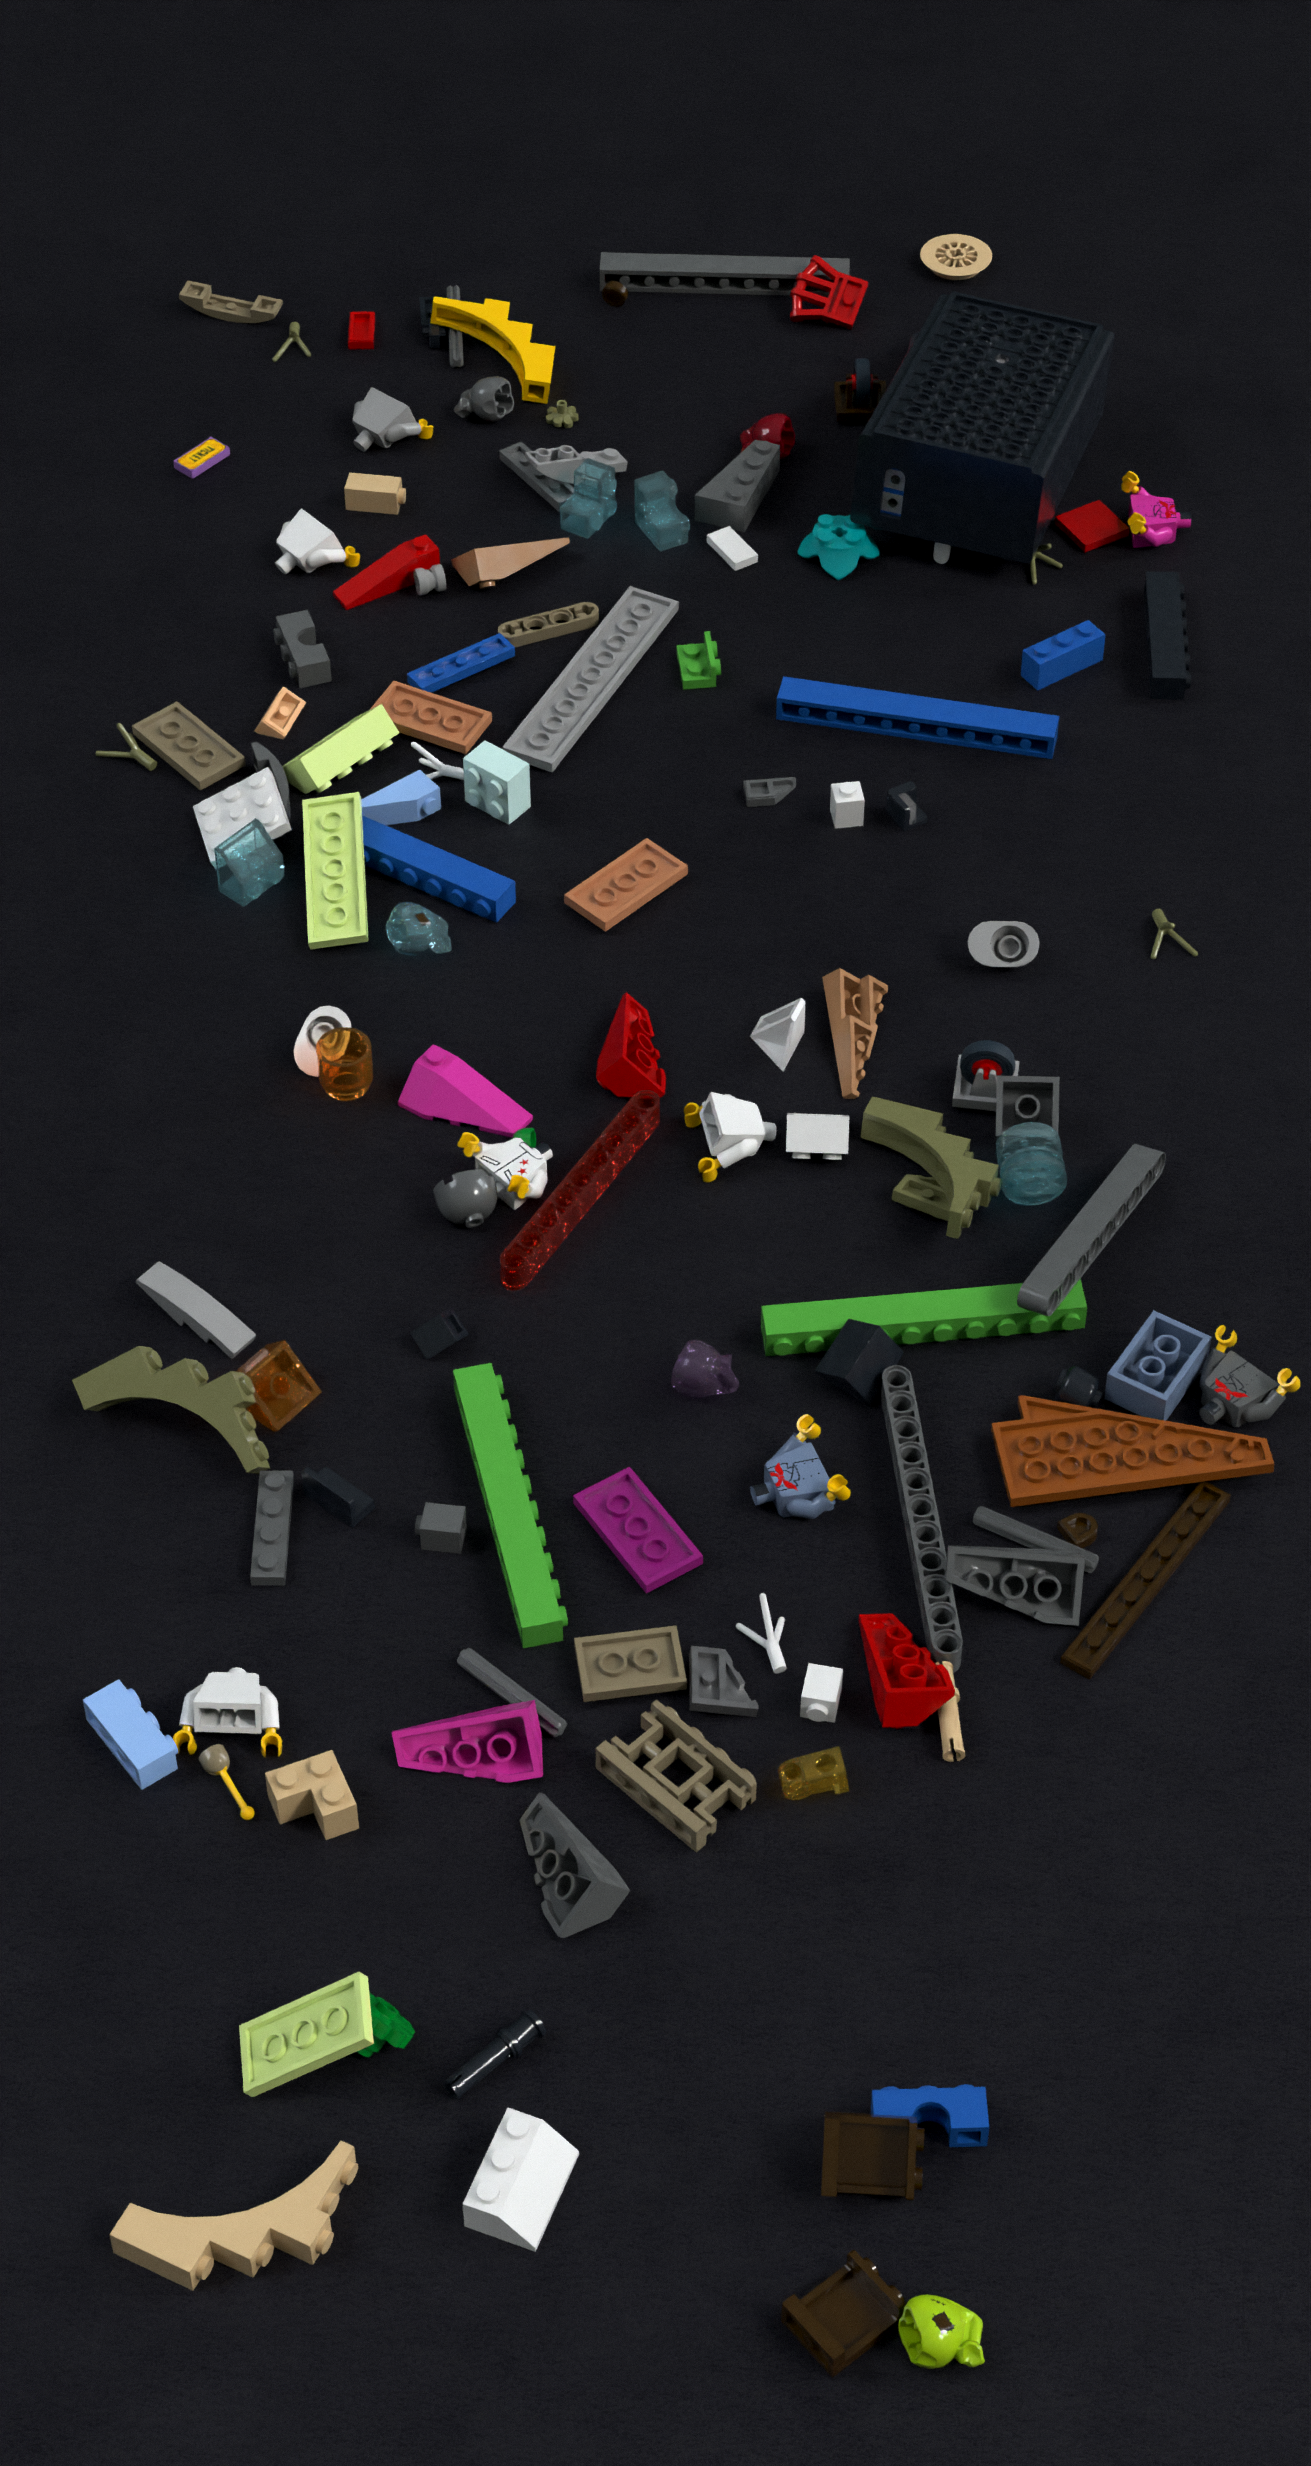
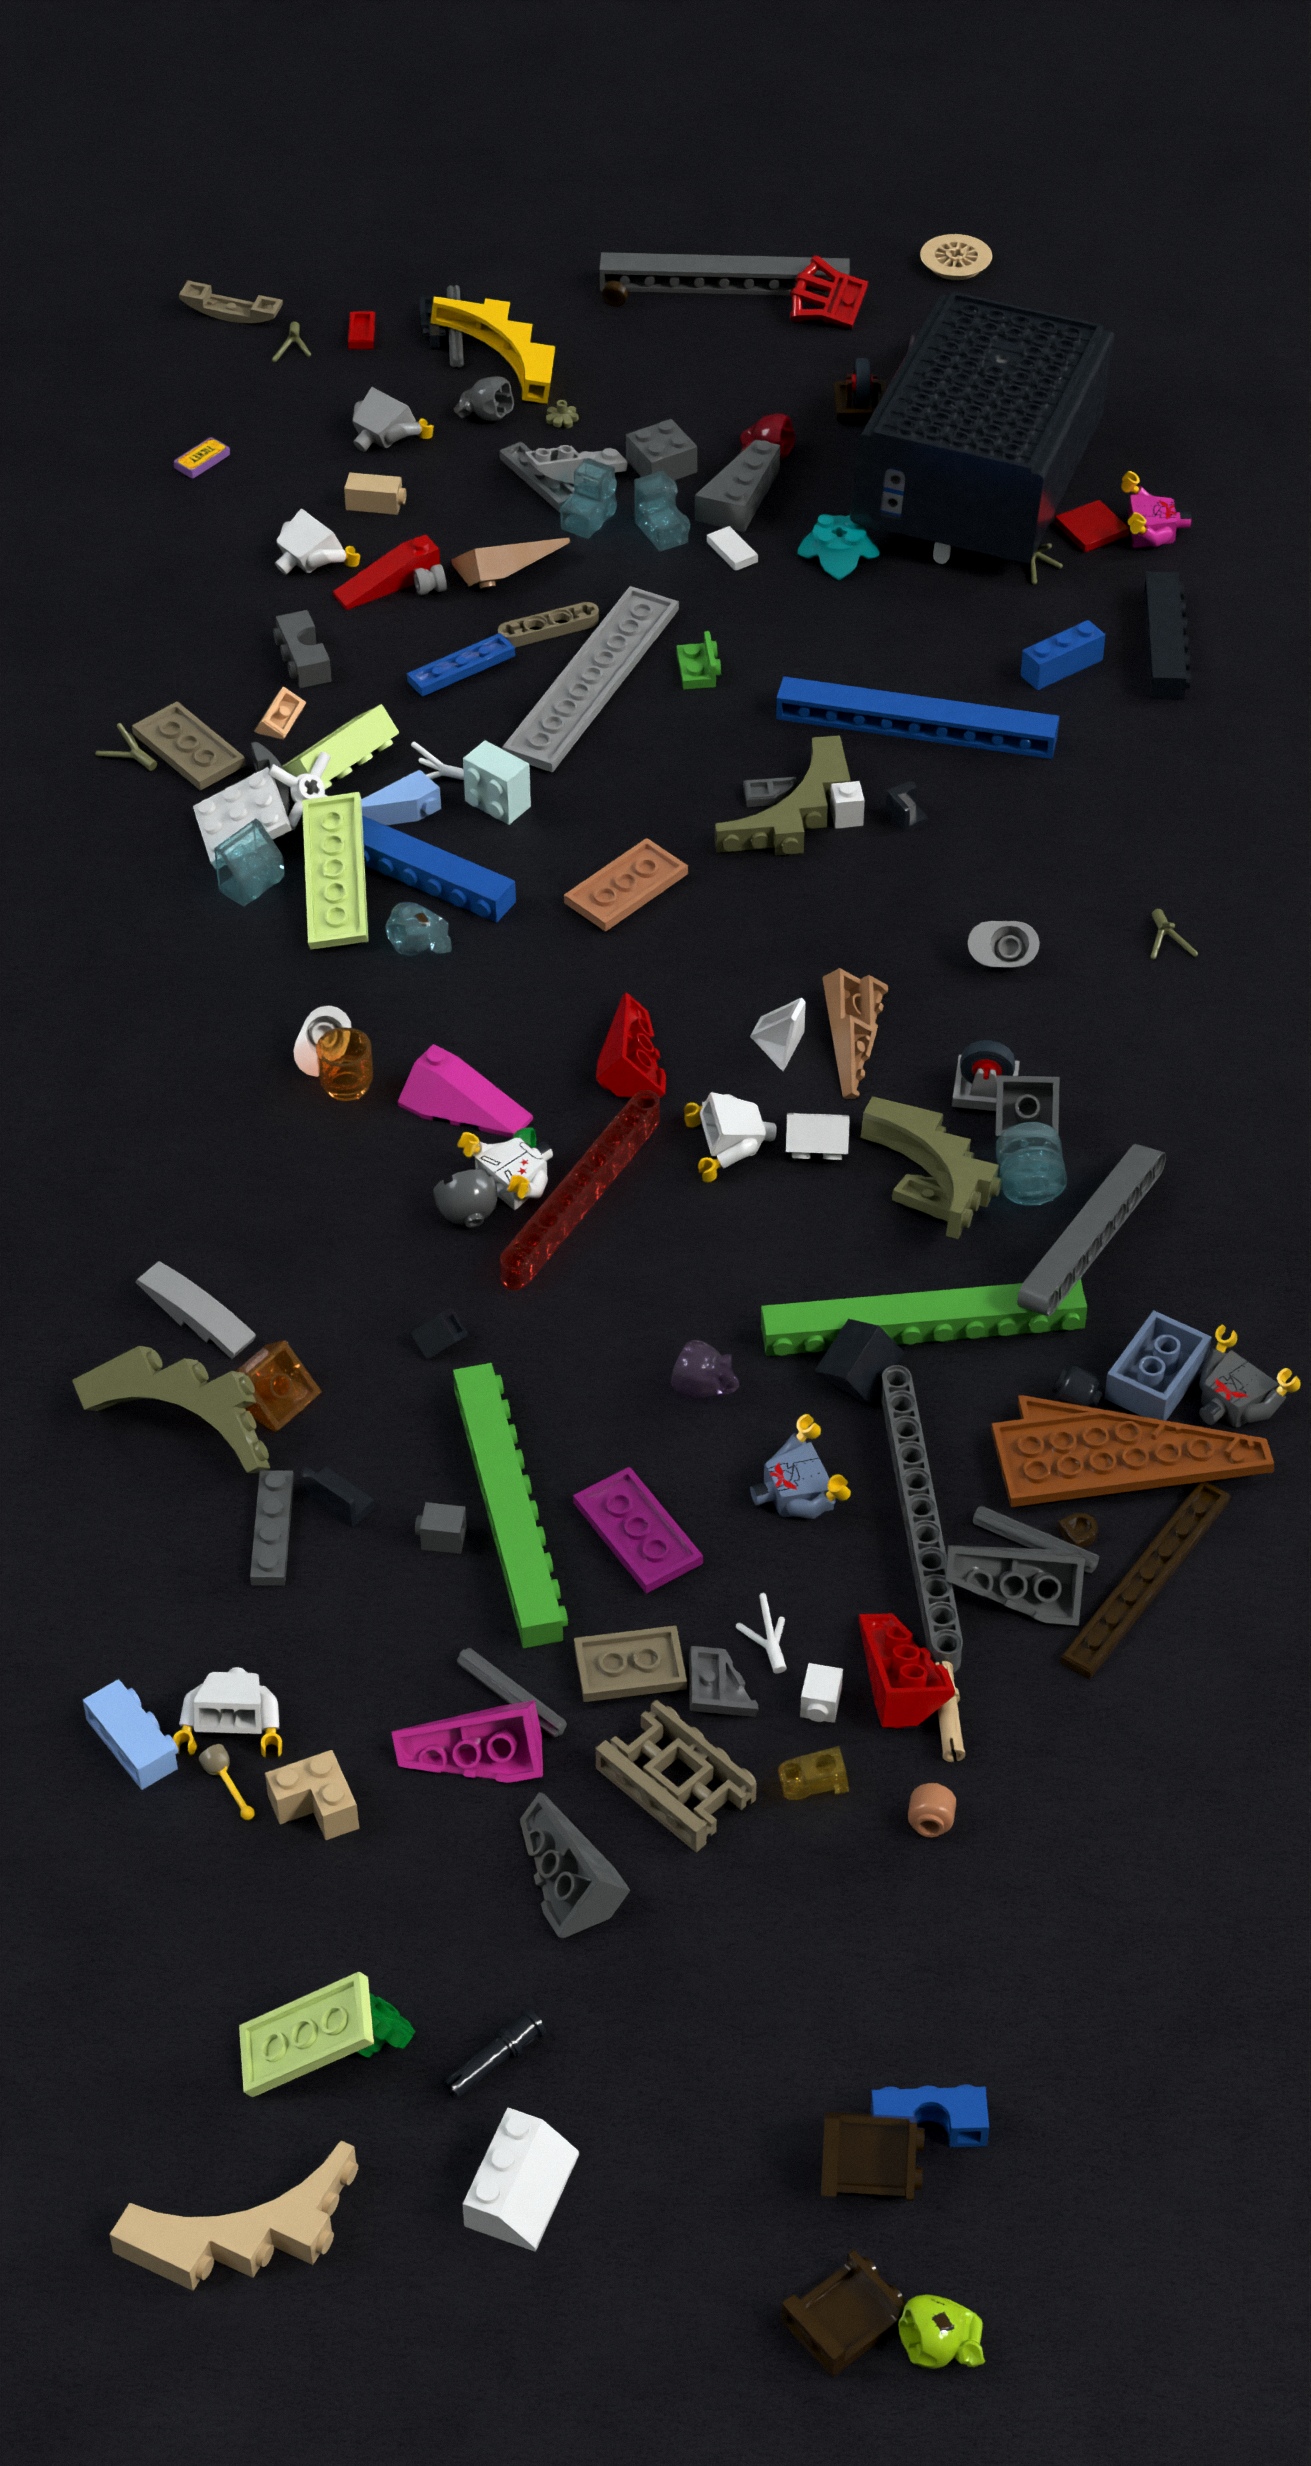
nougat plate [371,681,492,754] -> none
none -> white bar [268,752,331,830]
none -> dark grey brick [626,419,697,488]
none -> olive arch [715,735,851,855]
none -> nougat head [908,1783,956,1837]

